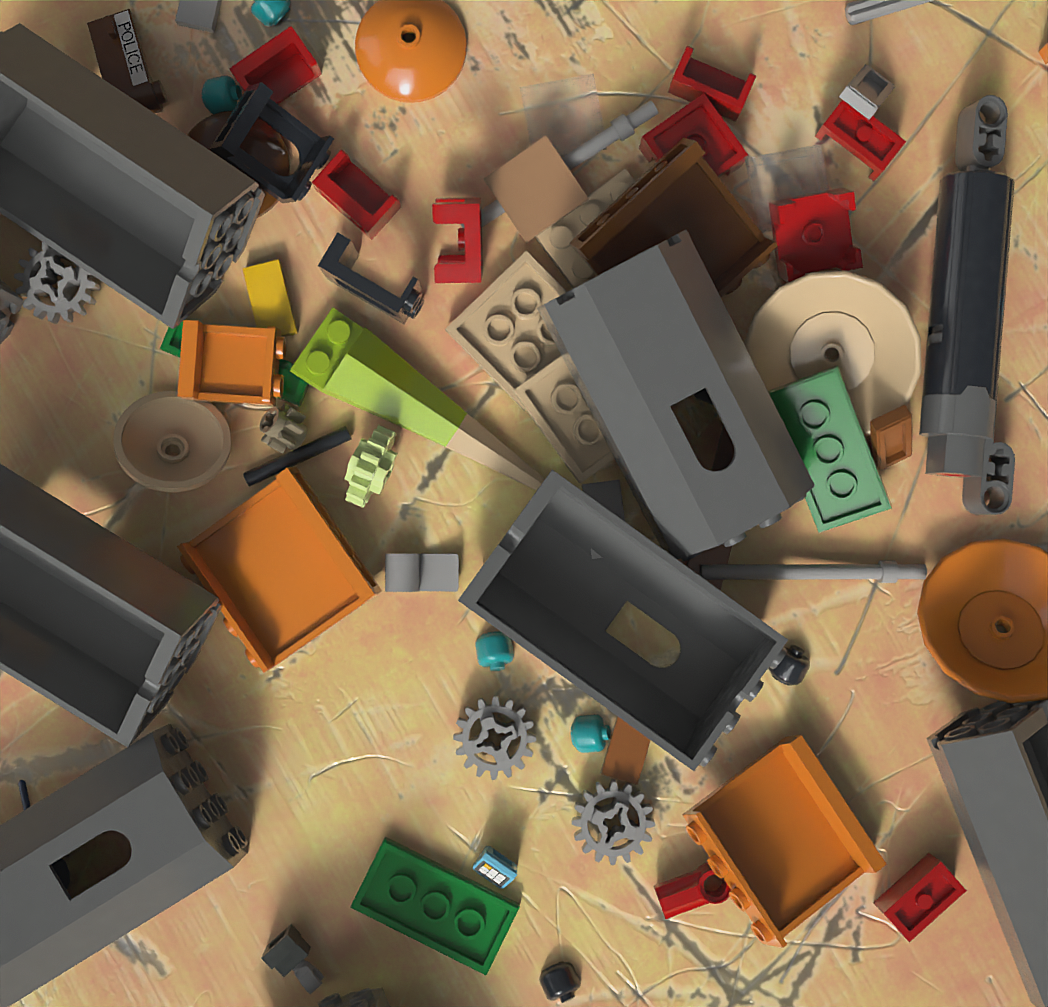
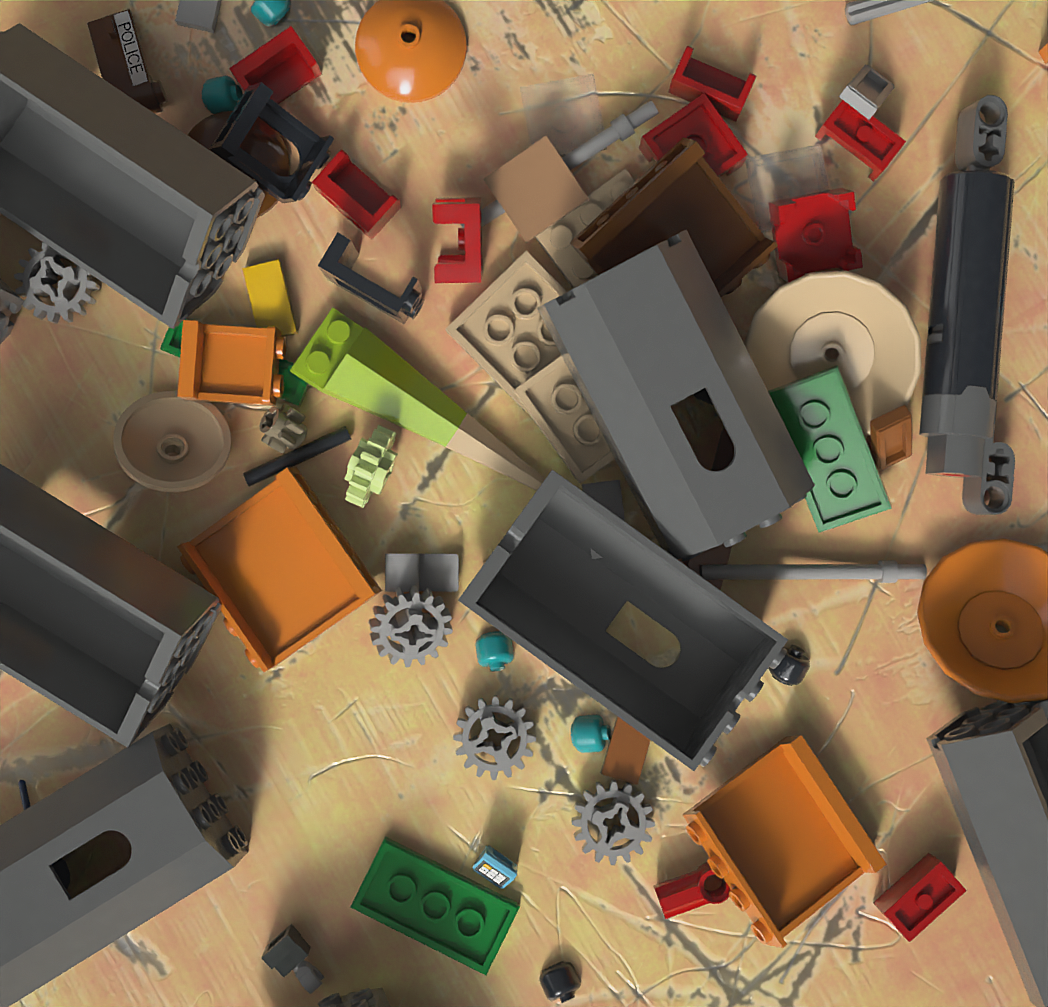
none -> light grey gear [369,585,453,667]

